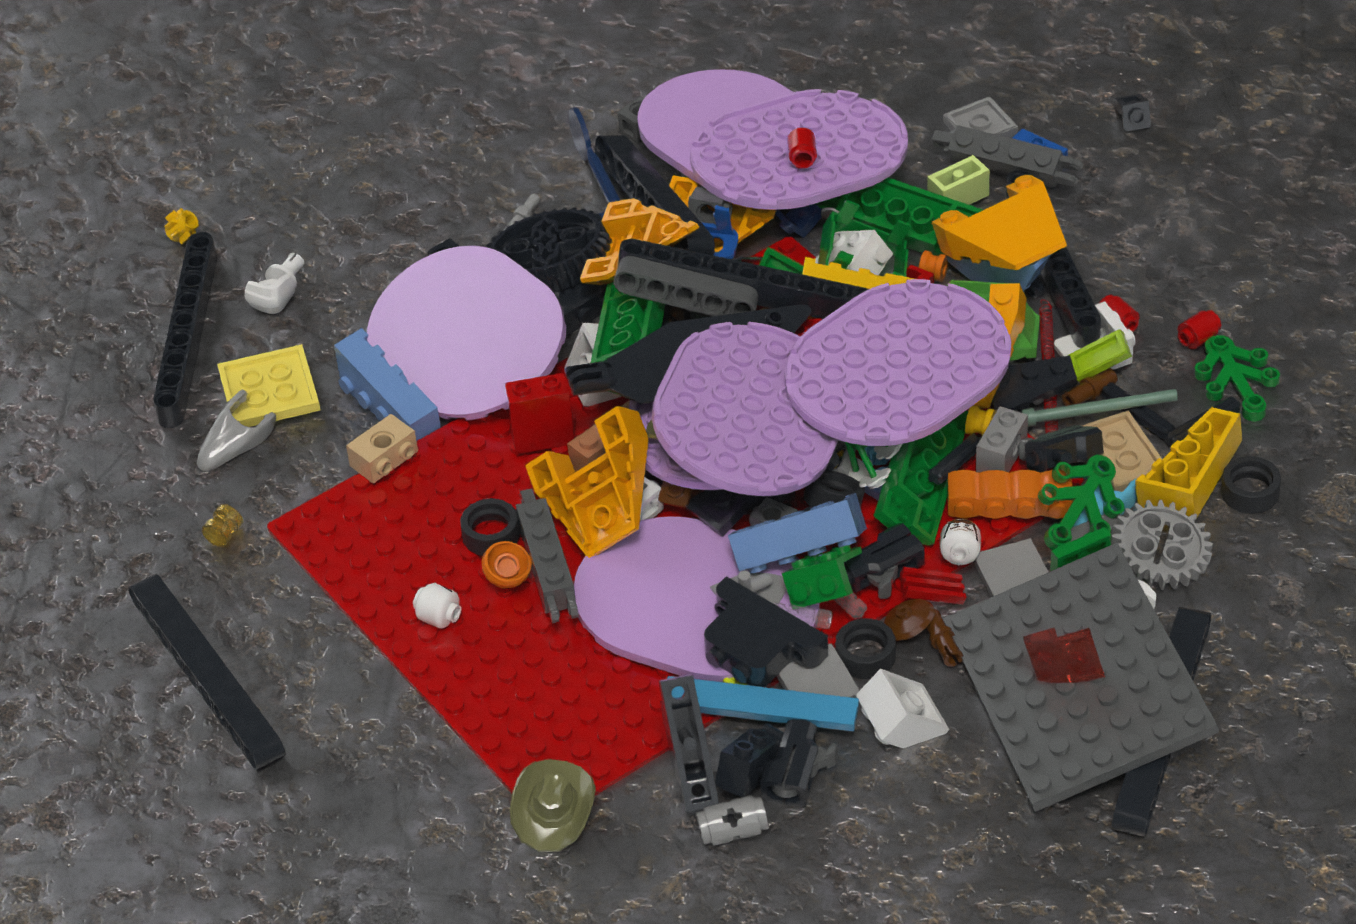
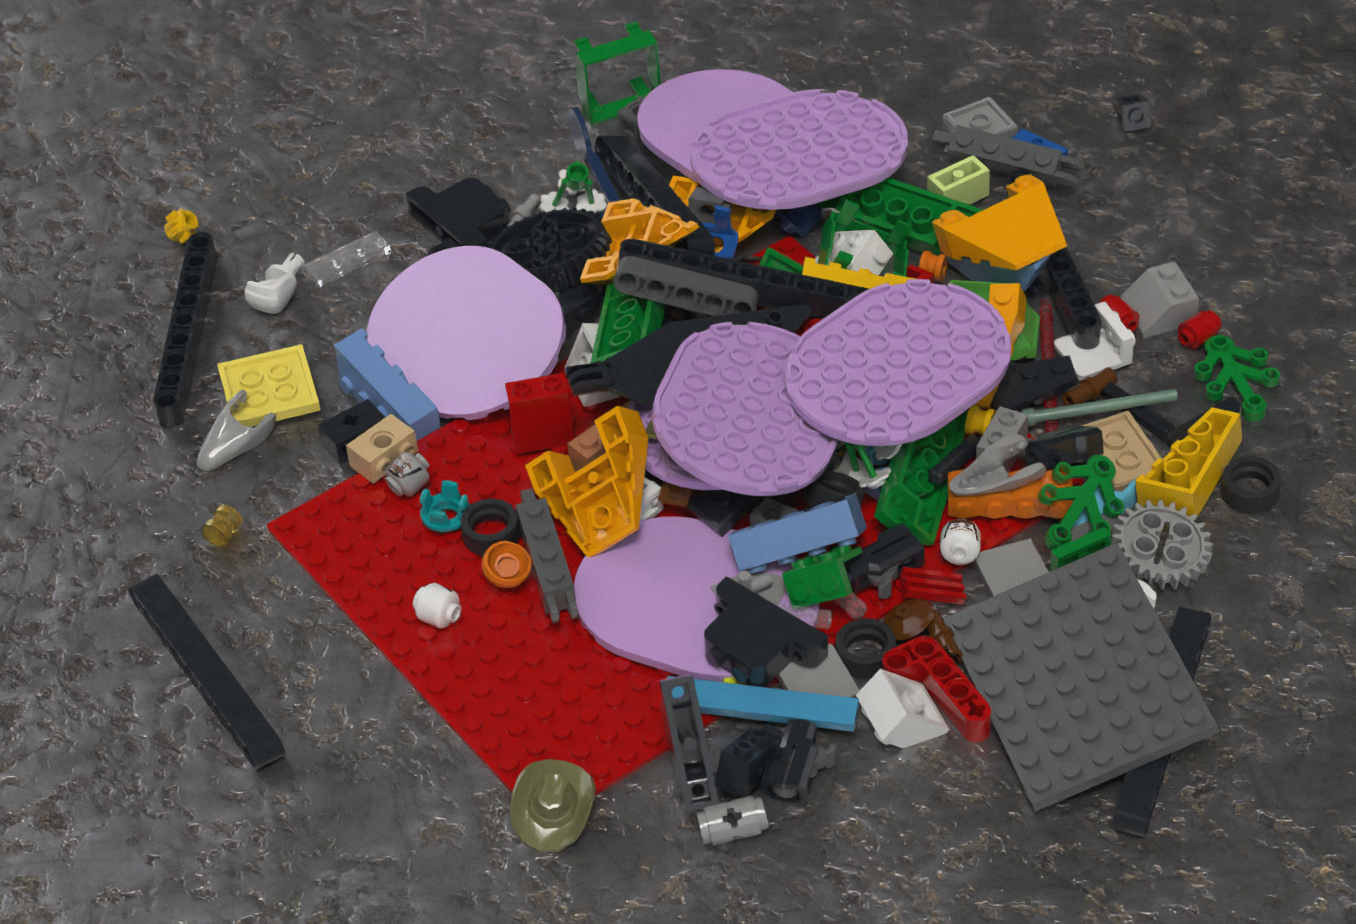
red brick [787,128,817,169] -> none
clear red slope [1023,627,1105,683] -> none
lime tile [1069,329,1132,383] -> none
none -> clear tile [303,231,391,288]
none -> black brick [318,399,385,465]
none -> light grey head [384,452,430,497]
none -> black brick [406,178,511,247]
none -> teal piece [419,480,470,532]
none -> plant [540,161,607,213]
none -> green piece [573,21,661,126]
none -> red beam [882,636,991,742]
none -> light grey animal [949,434,1046,496]
none -> light grey slope [1120,261,1199,338]

